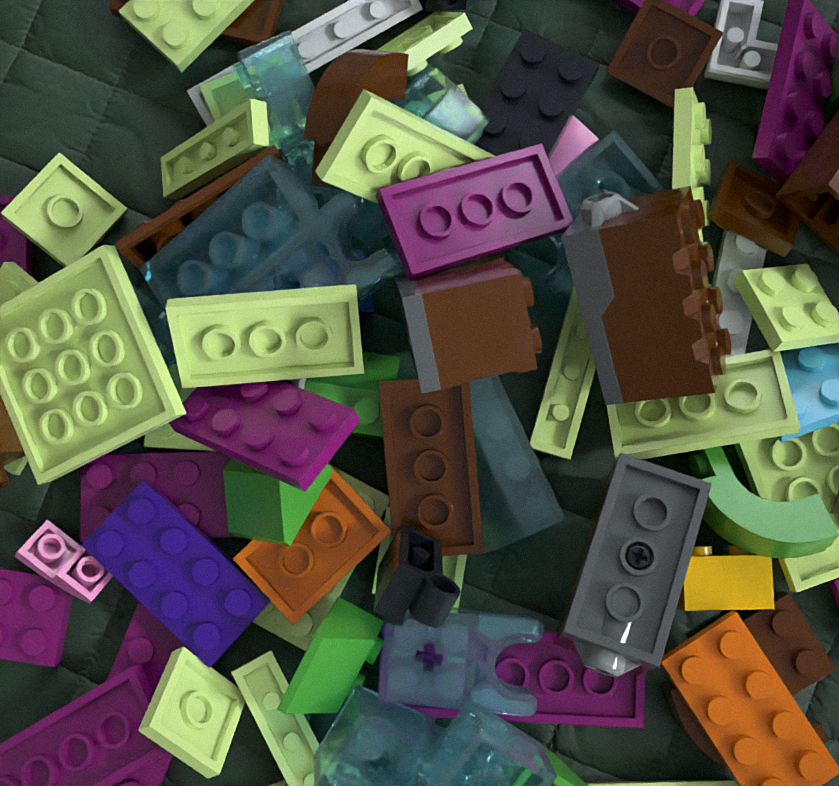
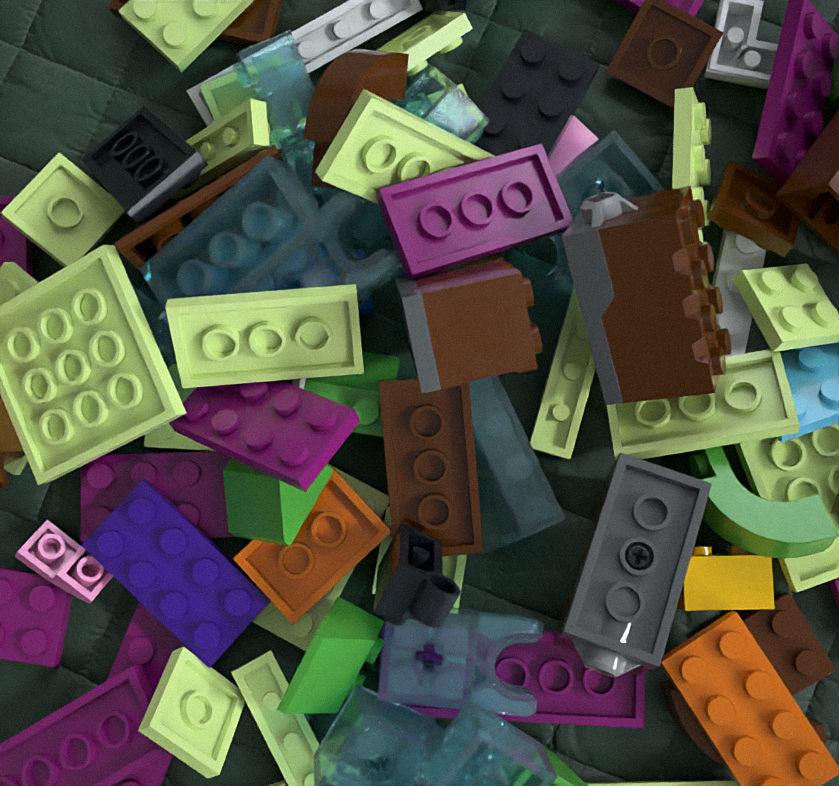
none -> black plate [81,106,208,225]

